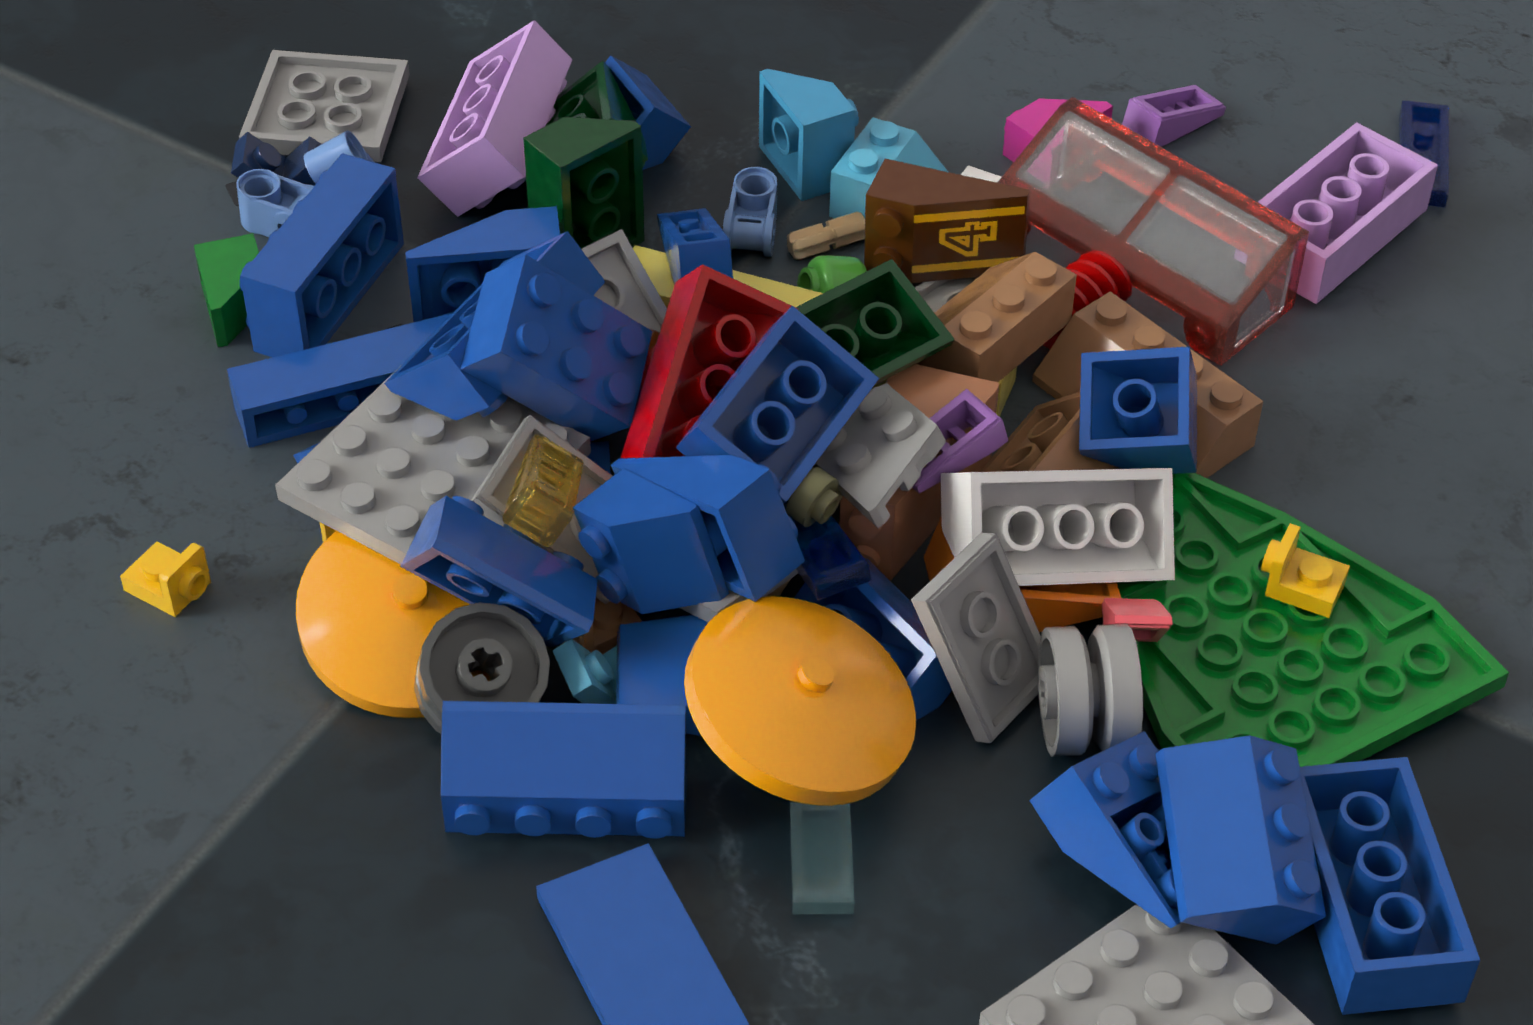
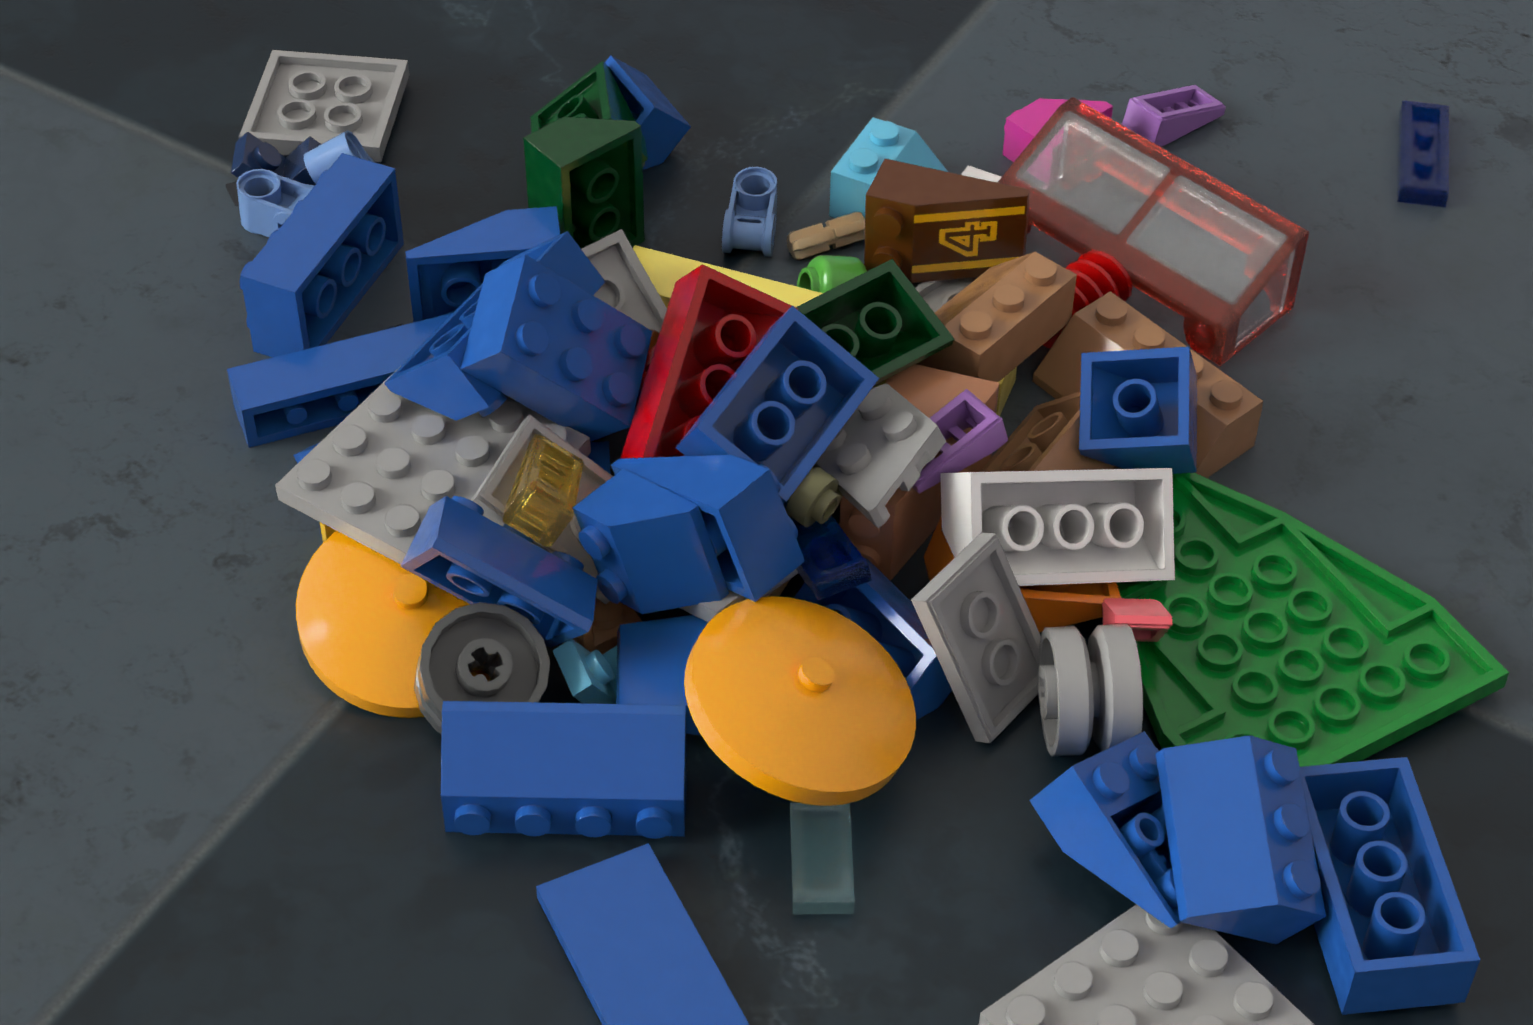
yellow bracket [120,541,211,617] -> none
green slope [194,233,259,347] -> none
lavender brick [417,20,573,217] -> none
blue slope [657,208,733,285] -> none
dark azure slope [759,69,859,201] -> none
lavender brick [1235,122,1438,304] -> none
yellow bracket [1261,523,1350,618] -> none

